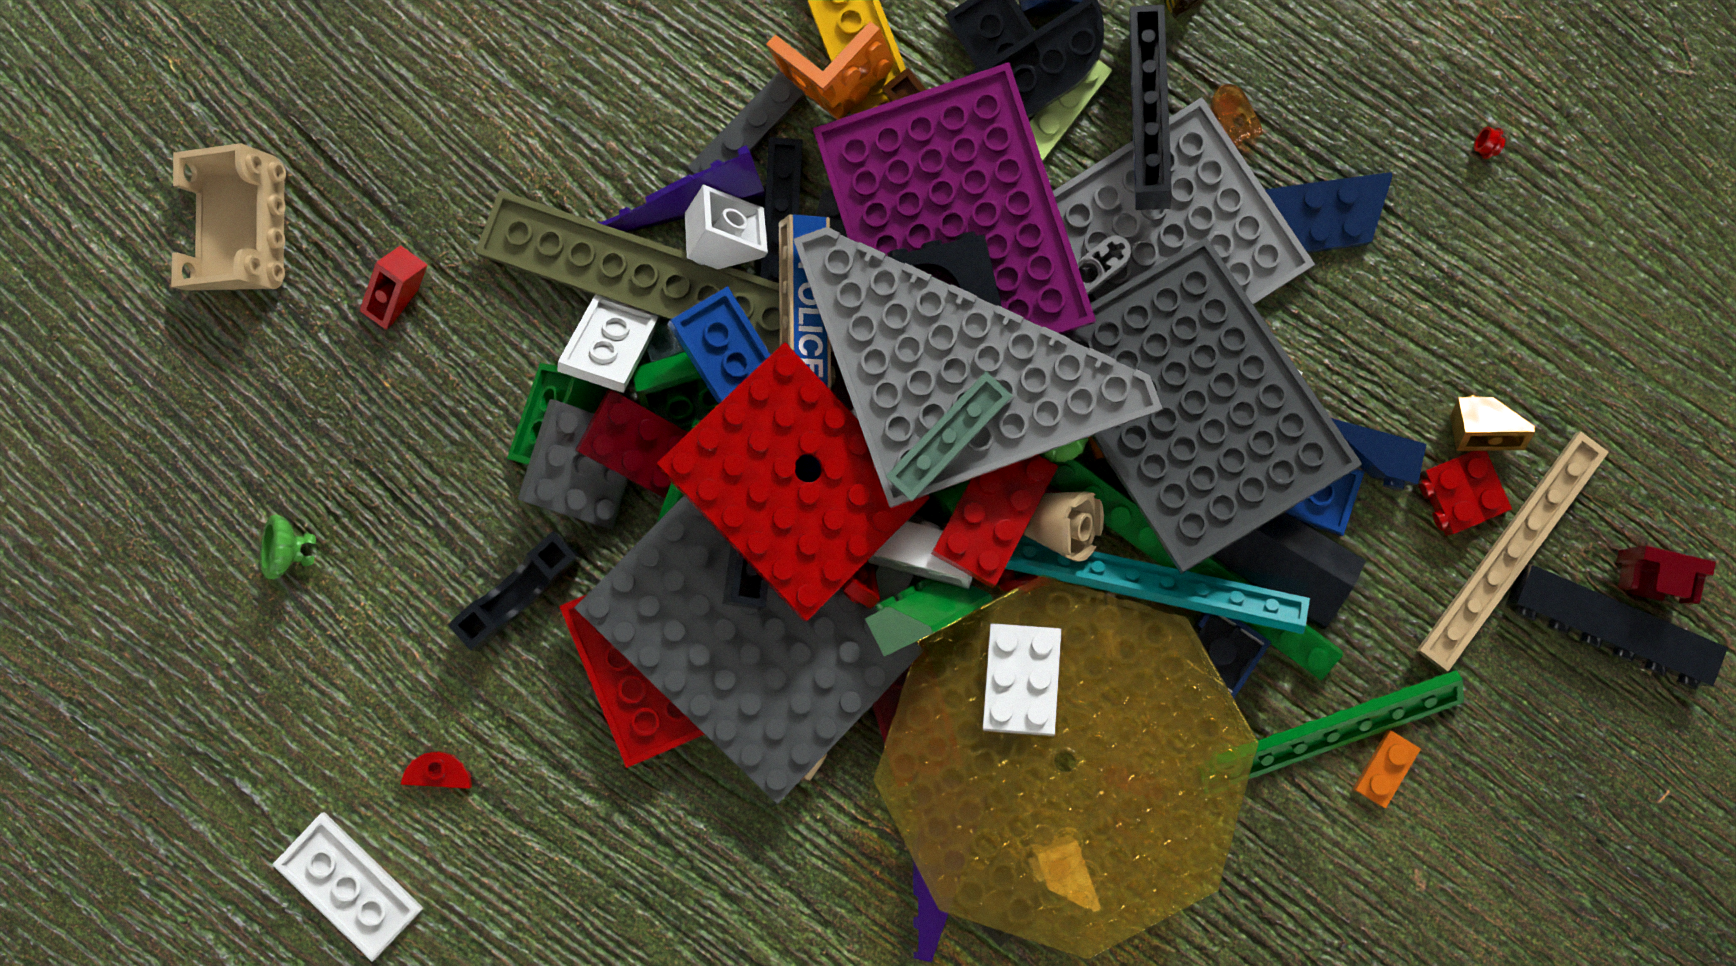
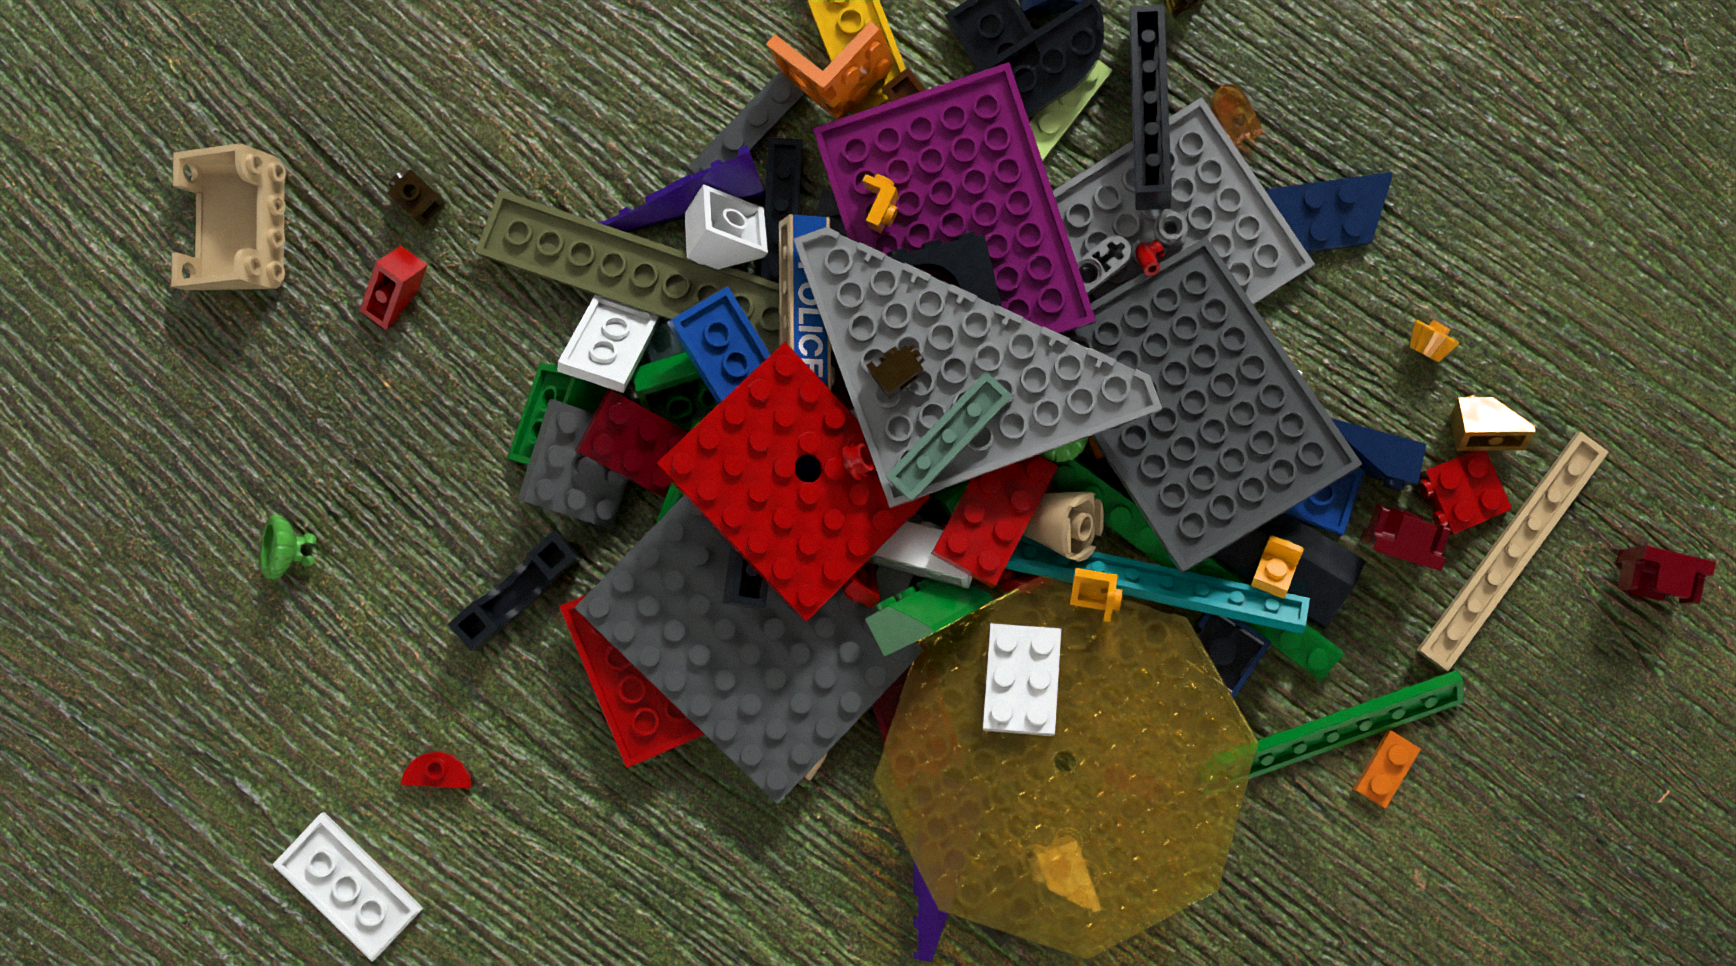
red plate [1474,126,1506,159] -> none
black brick [1506,565,1728,690] -> none
none -> dark brown brick [387,169,446,227]
none -> red plate [842,443,875,480]
none -> light orange bracket [862,174,899,234]
none -> dark brown brick [866,344,925,399]
none -> light orange bracket [1070,568,1123,622]
none -> red arm [1135,240,1165,276]
none -> light grey plate [1153,211,1188,246]
none -> light orange bracket [1251,536,1304,599]
none -> dark red panel [1360,504,1451,571]
none -> light orange piece [1409,319,1459,362]

